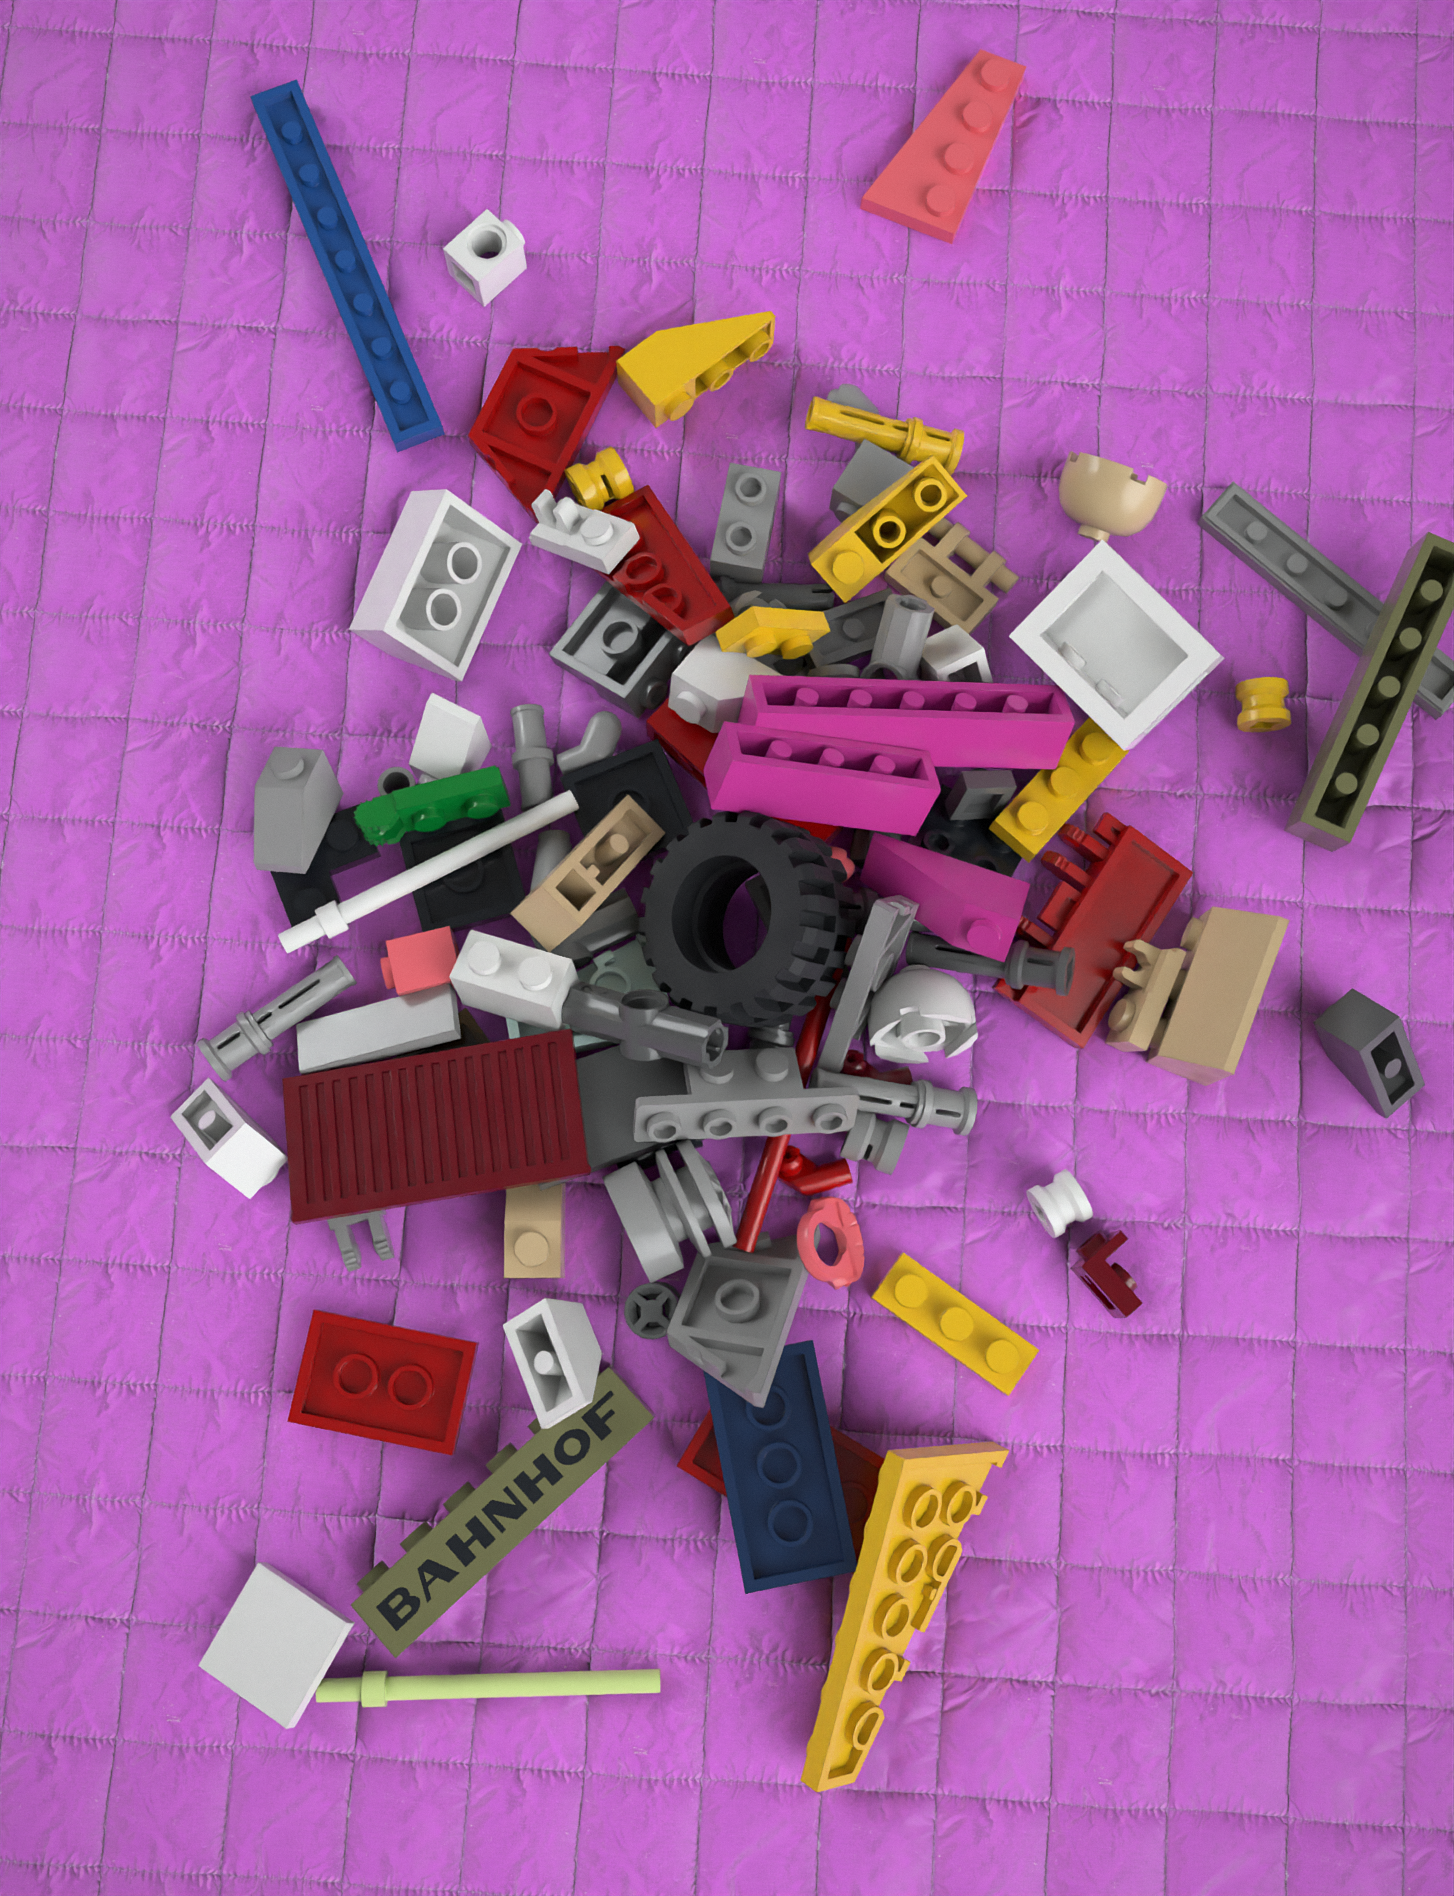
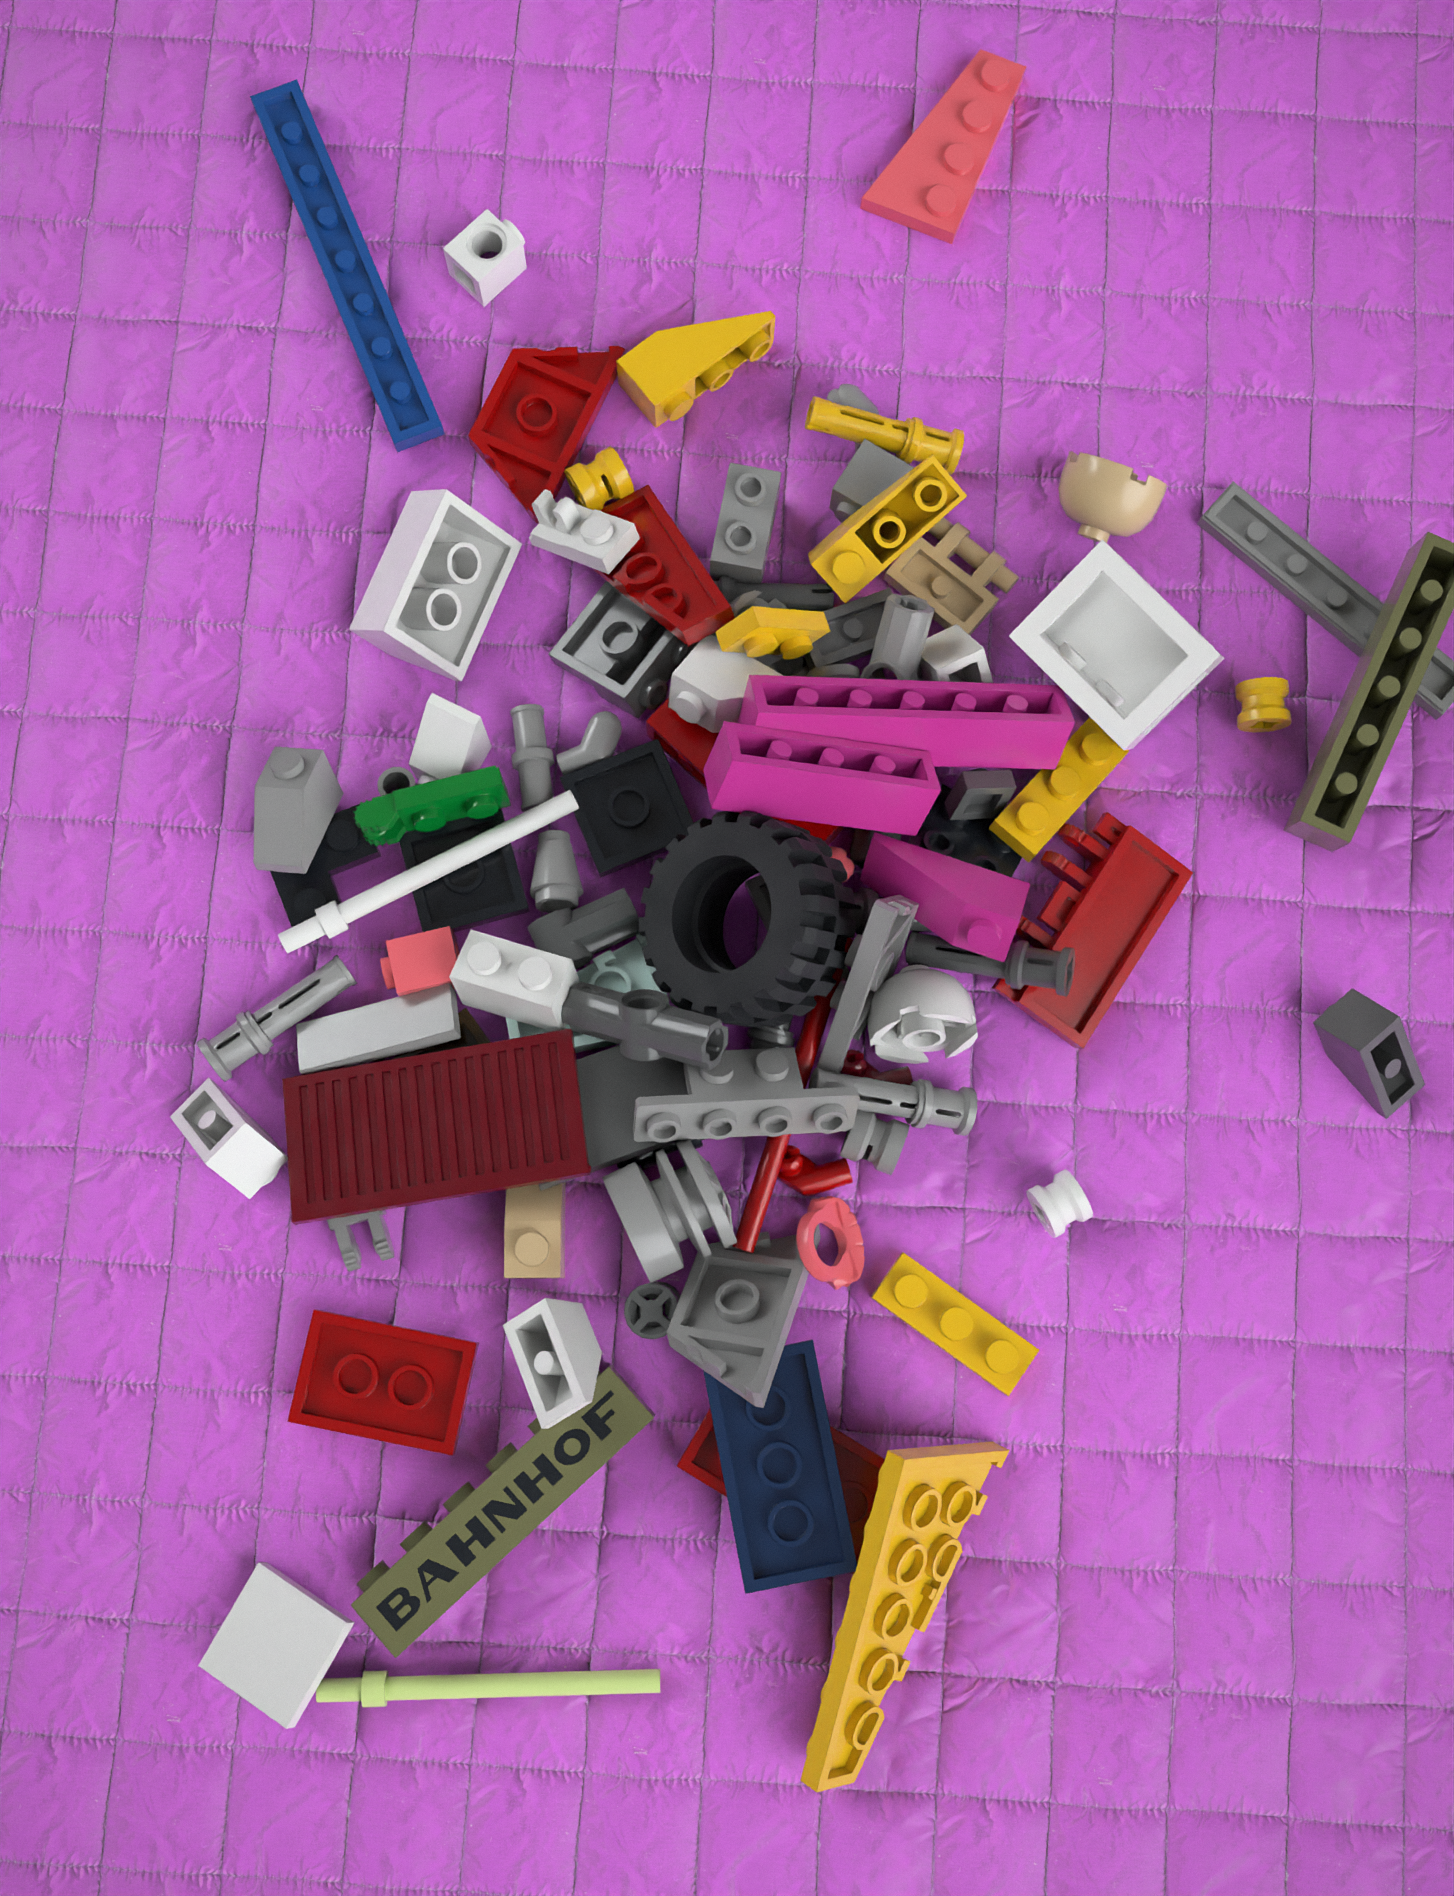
tan slope [510,795,665,952] -> none
dark red bracket [1070,1230,1143,1318] -> none
tan plate [1105,940,1187,1052] -> none
tan slope [1146,906,1290,1086] -> none

